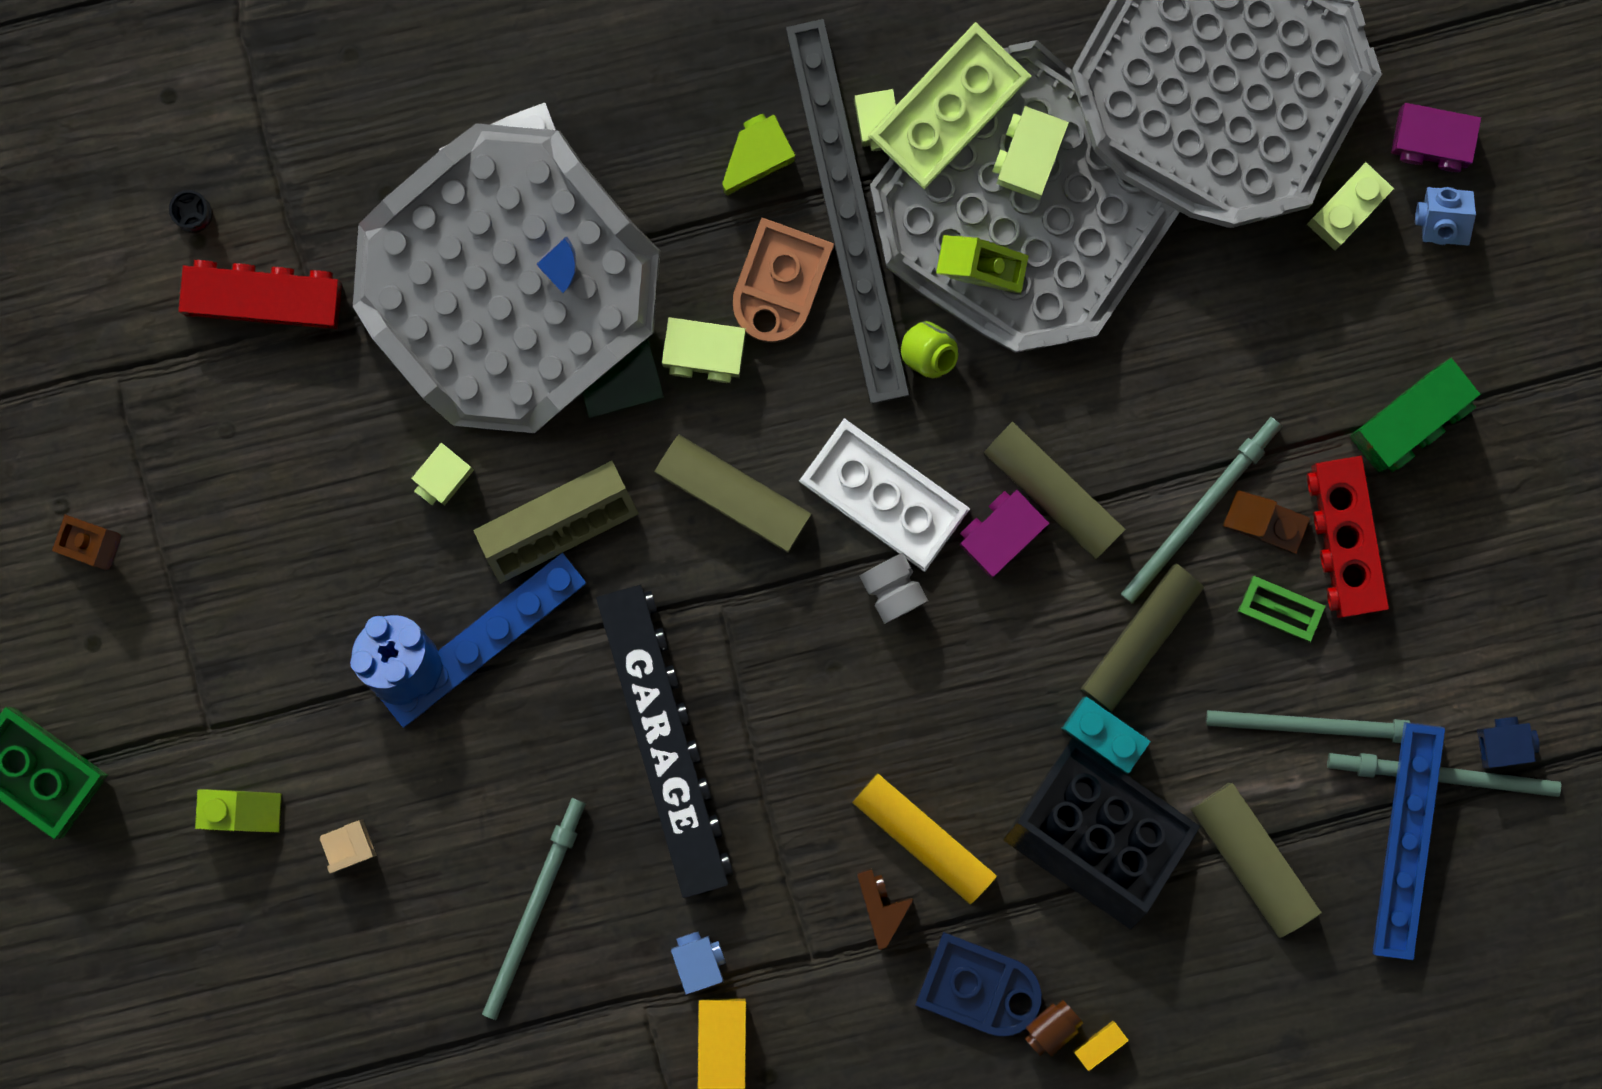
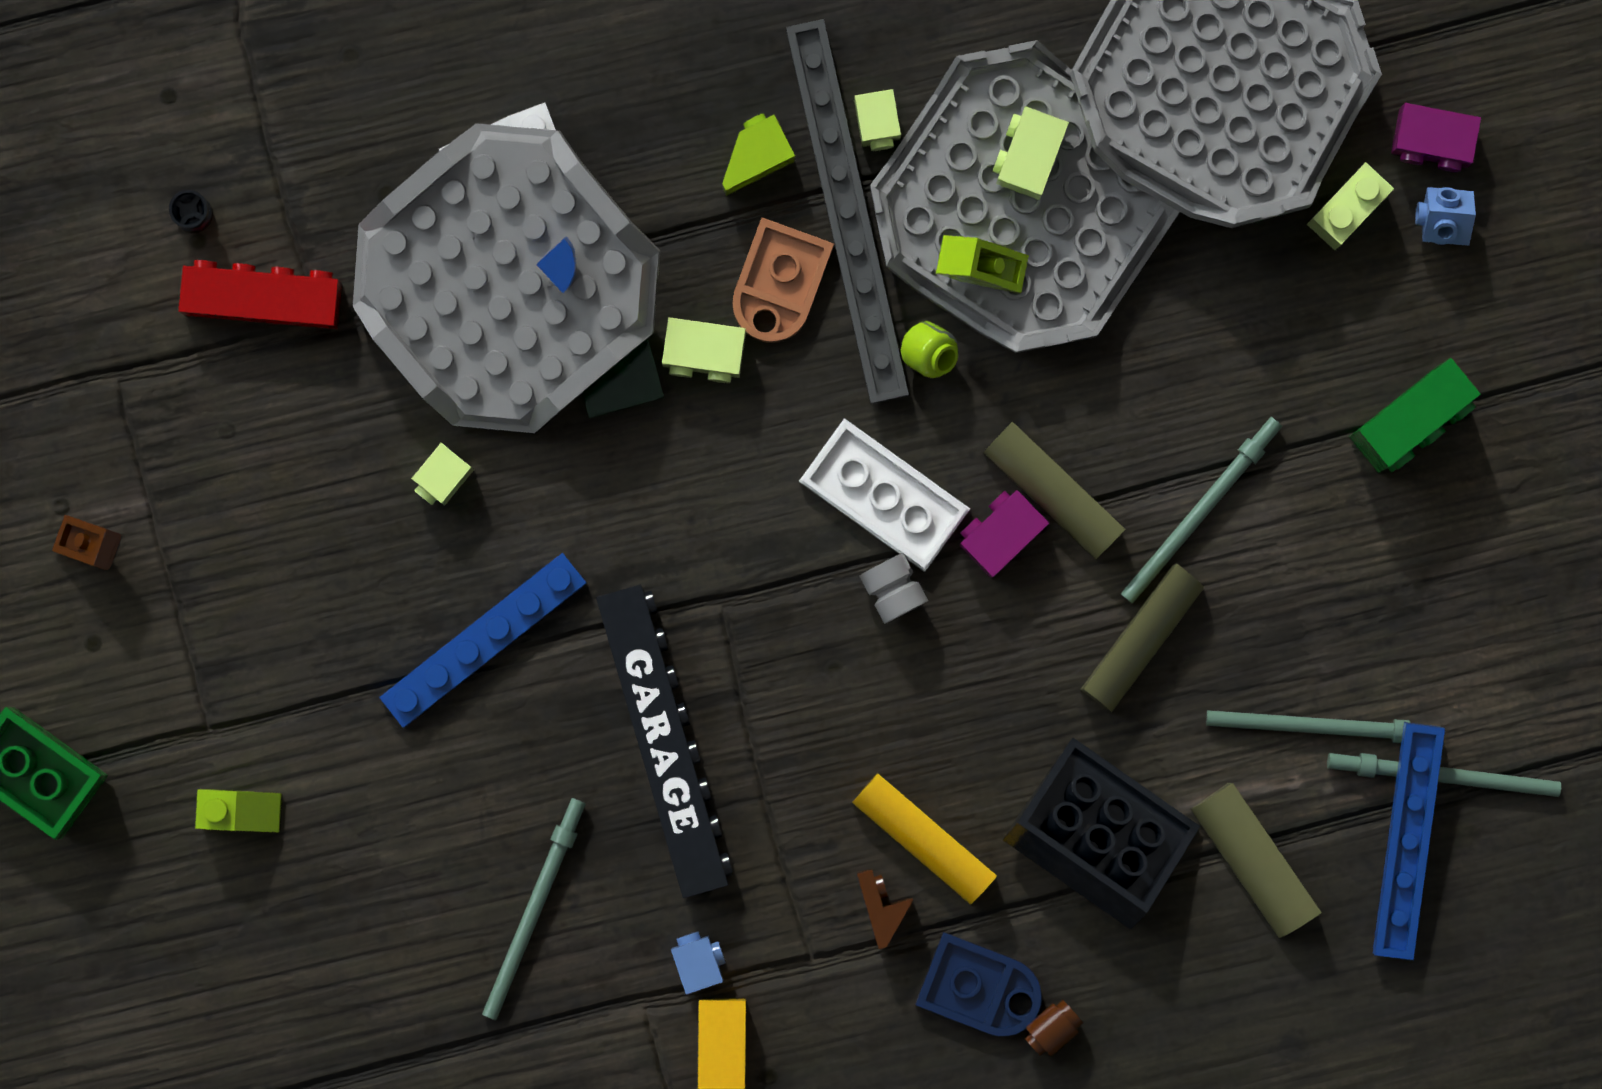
tan panel [320,820,377,874] -> none
brick [350,615,442,705] -> none
olive brick [473,461,639,584] -> none
olive brick [654,434,812,553] -> none
yellowish green tile [868,22,1031,190] -> none
teal brick [1061,696,1151,774] -> none
yellow piece [1073,1021,1129,1071] -> none
reddish brown slope [1223,490,1310,555] -> none
bright green tile [1237,576,1325,642] -> none
red brick [1307,455,1389,618] -> none
dark blue brick [1477,716,1540,768] -> none

